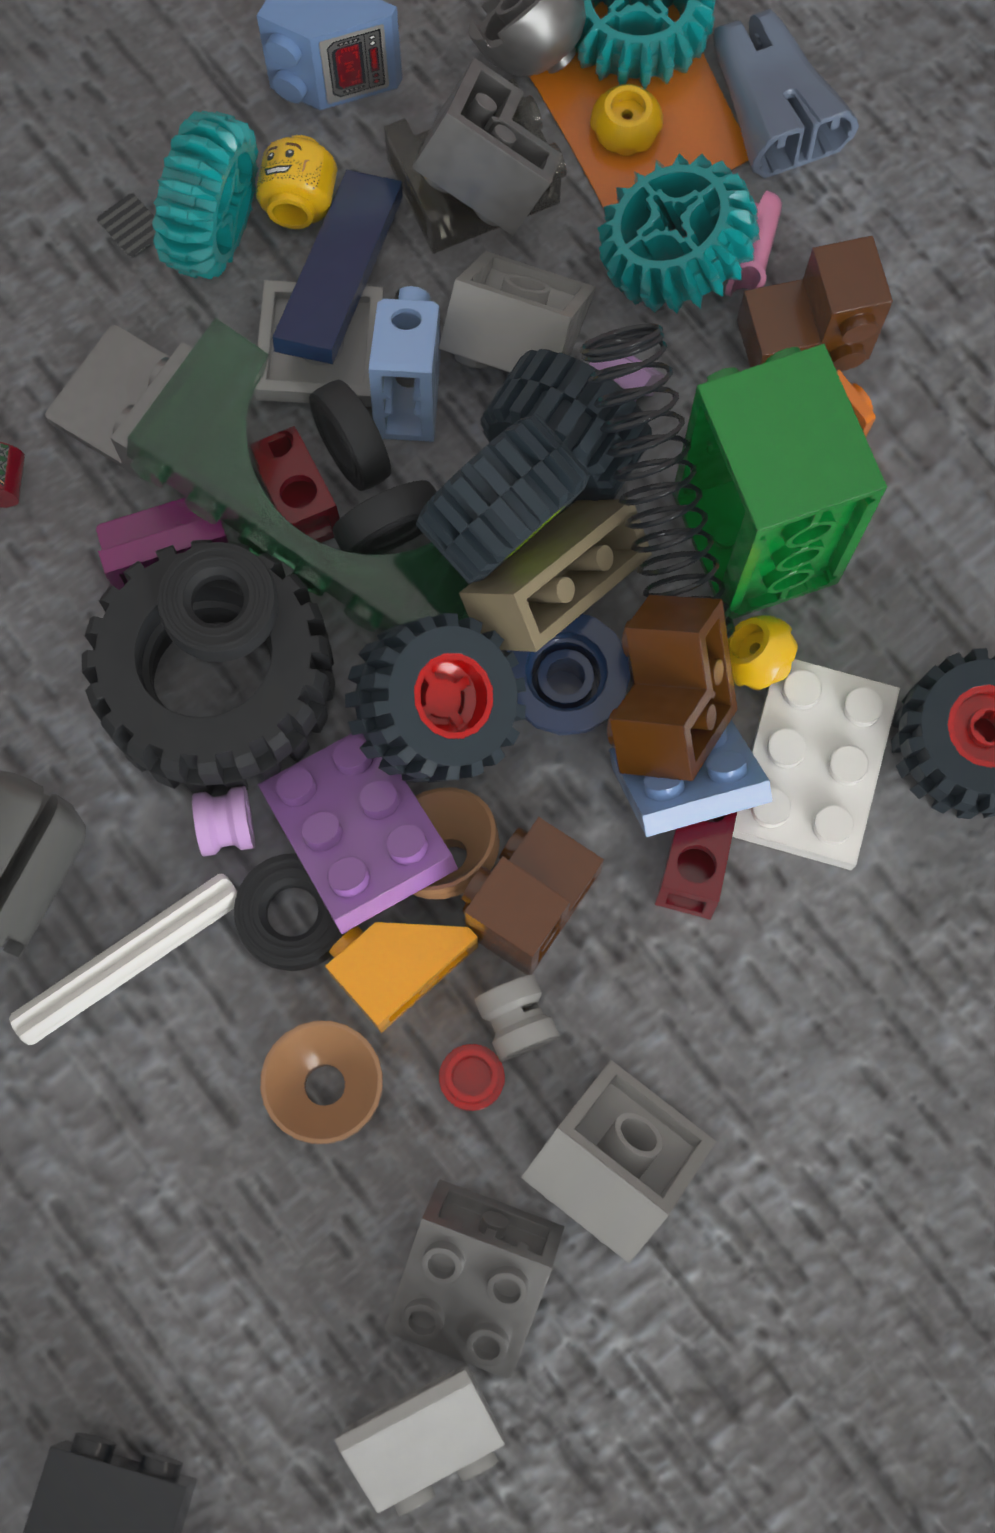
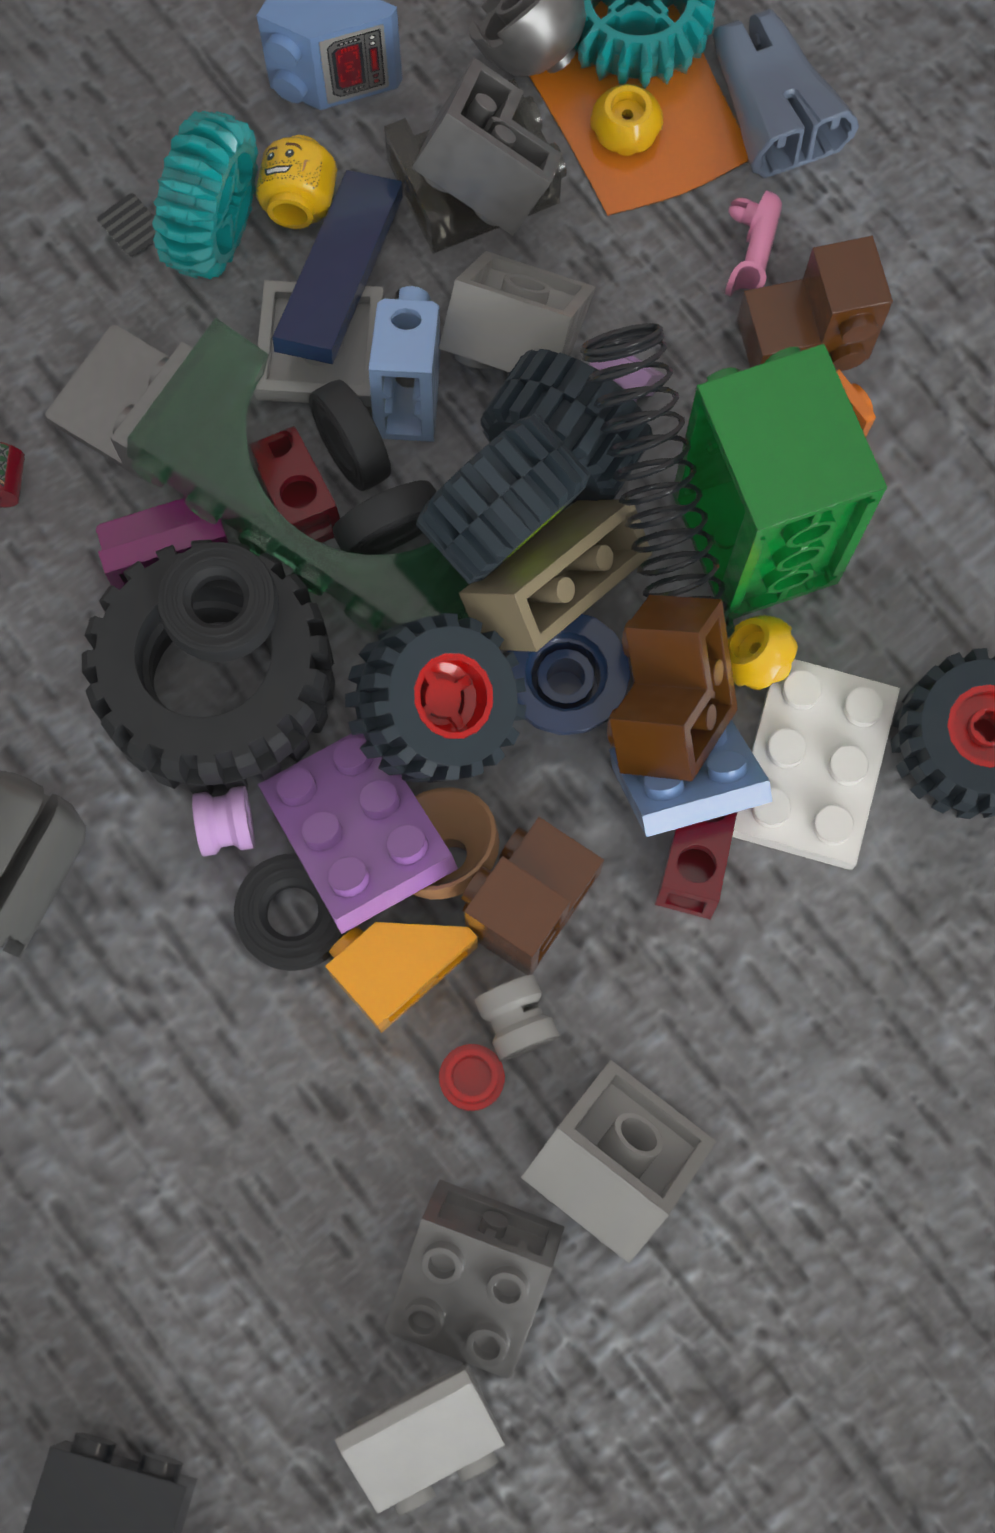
white axle [9,874,238,1045] -> none
medium nougat piece [260,1021,383,1144] -> none
teal gear [597,153,760,314] -> none

